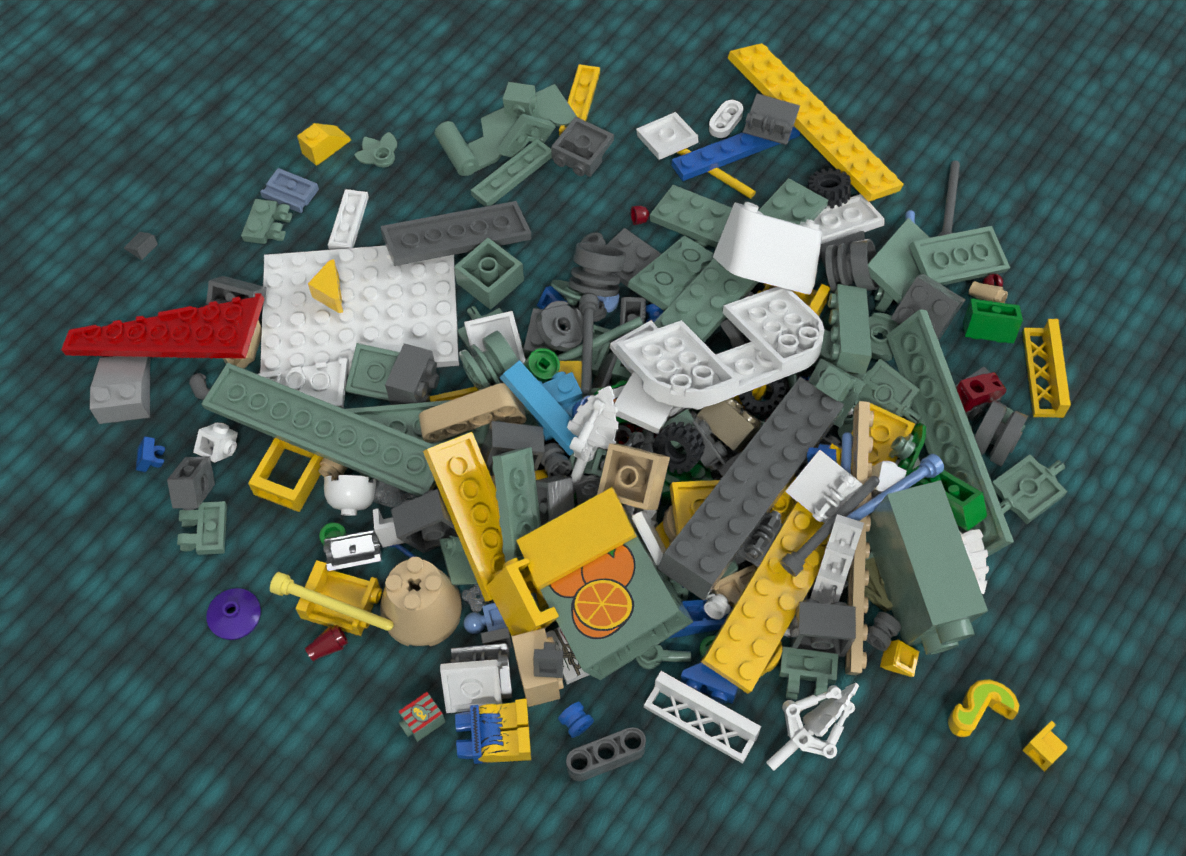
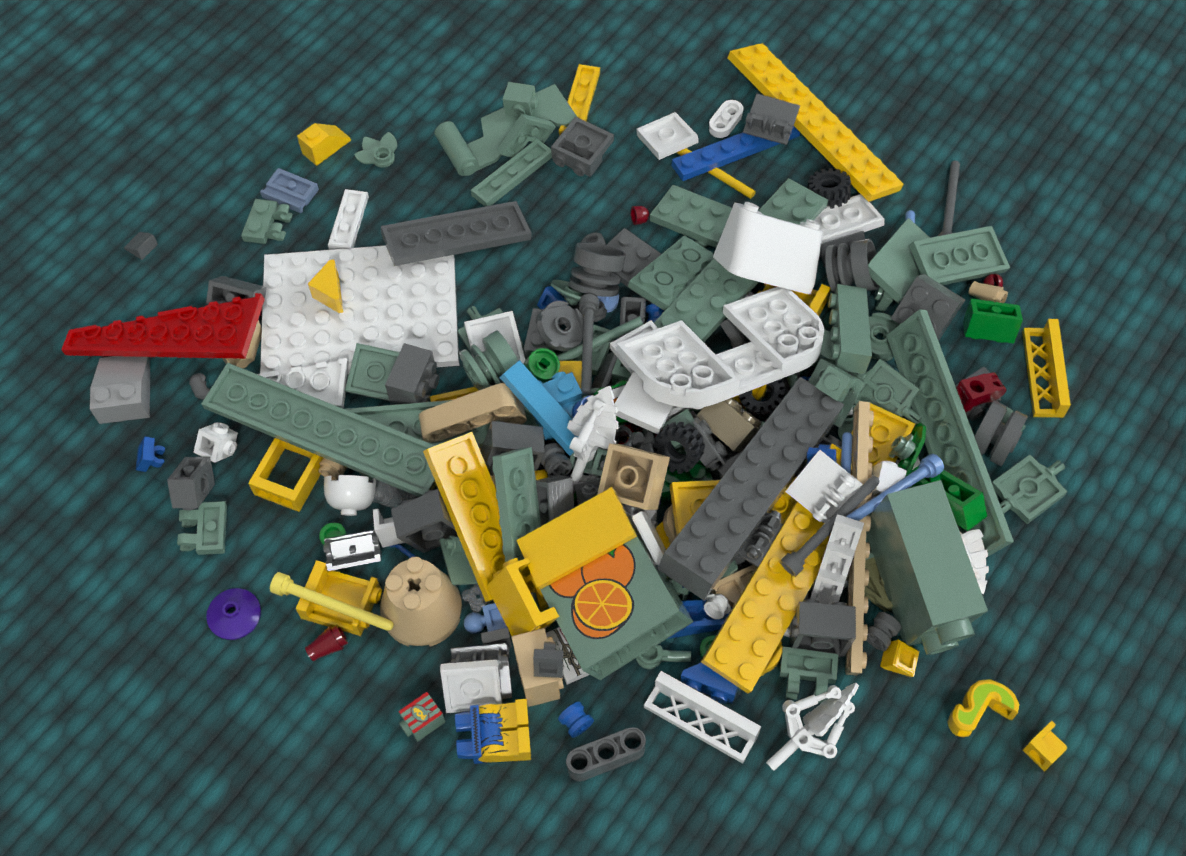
sand green brick [454,238,524,310] -> none

